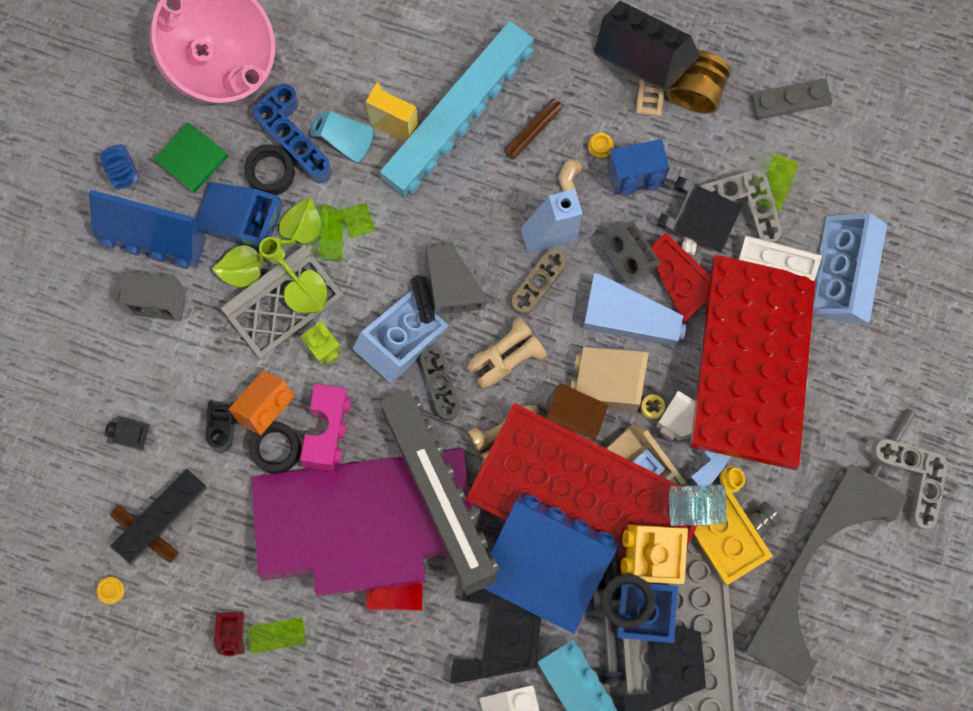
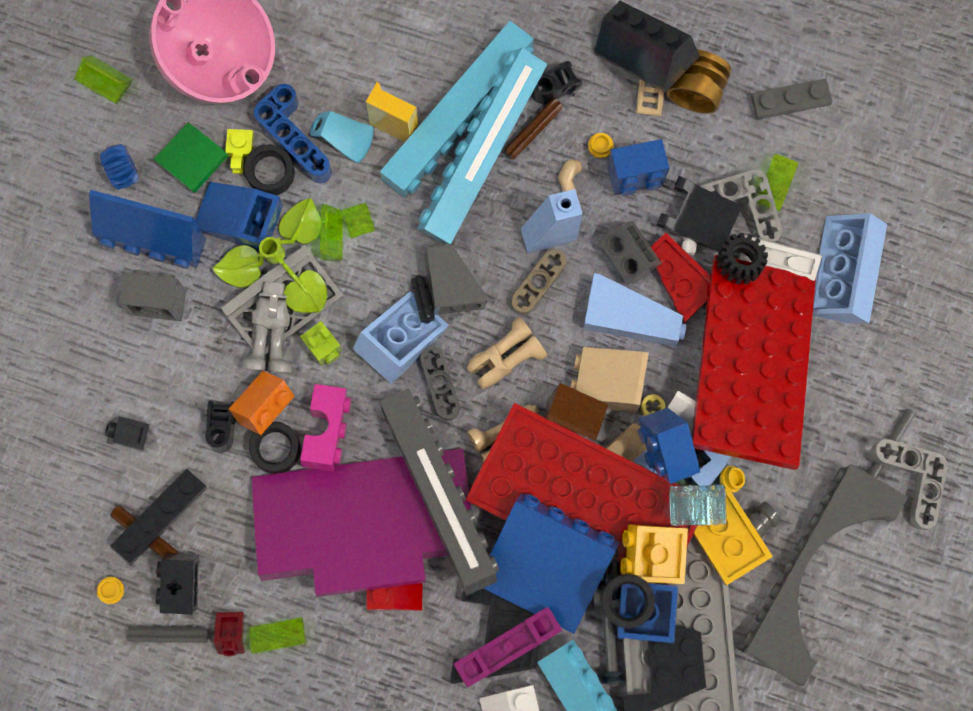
none -> clear neon green slope [74,56,133,104]
none -> dark grey axle [127,627,209,643]
none -> black brick [156,553,199,615]
none -> neon yellow plate [225,129,254,174]
none -> light grey piece [242,282,292,373]
none -> medium azure brick [417,48,547,244]
none -> magenta slope [454,607,563,688]
none -> black piece [532,61,583,104]
none -> blue brick [638,407,700,484]
none -> black tyre [716,233,768,285]

